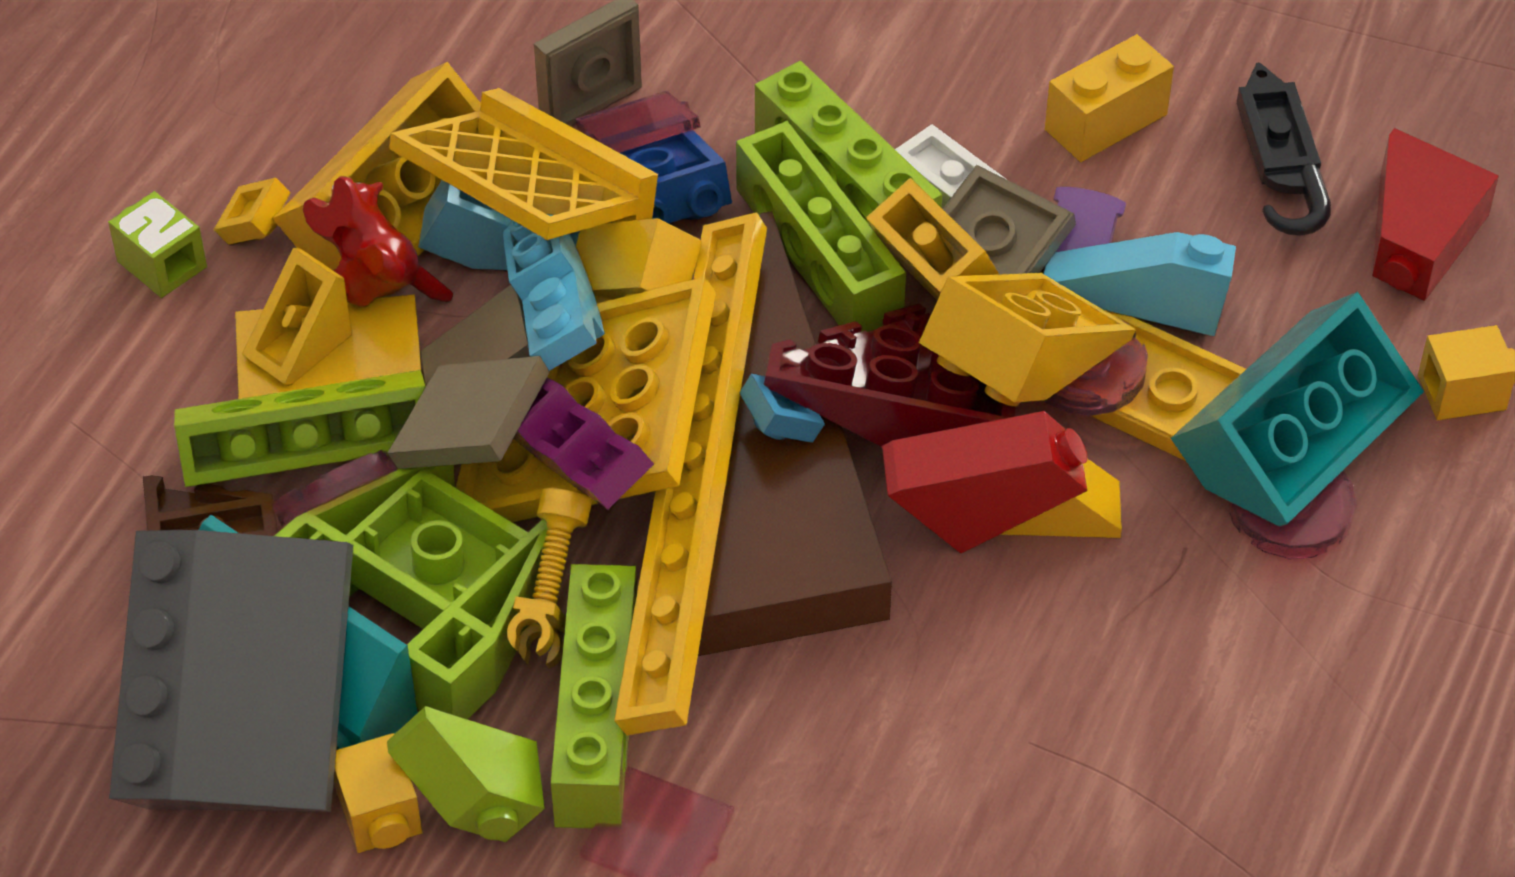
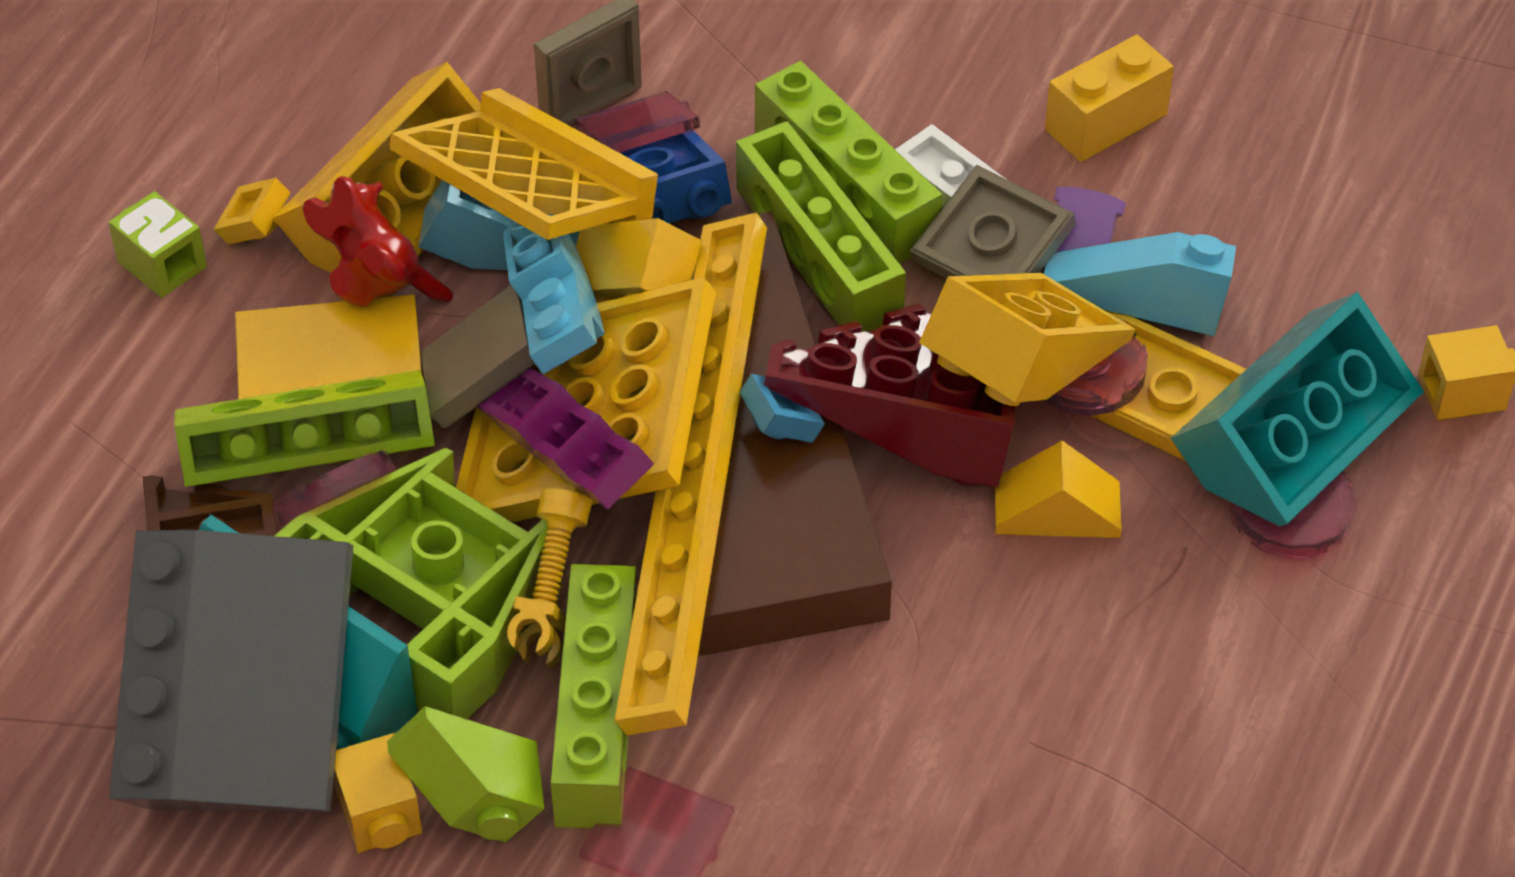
yellow slope [242,248,352,385] -> none
dark tan tile [388,356,550,469] -> none
yellow brick [866,178,999,300] -> none
red slope [882,411,1088,554] -> none
black plate [1236,62,1331,236] -> none
red slope [1372,128,1499,301] -> none

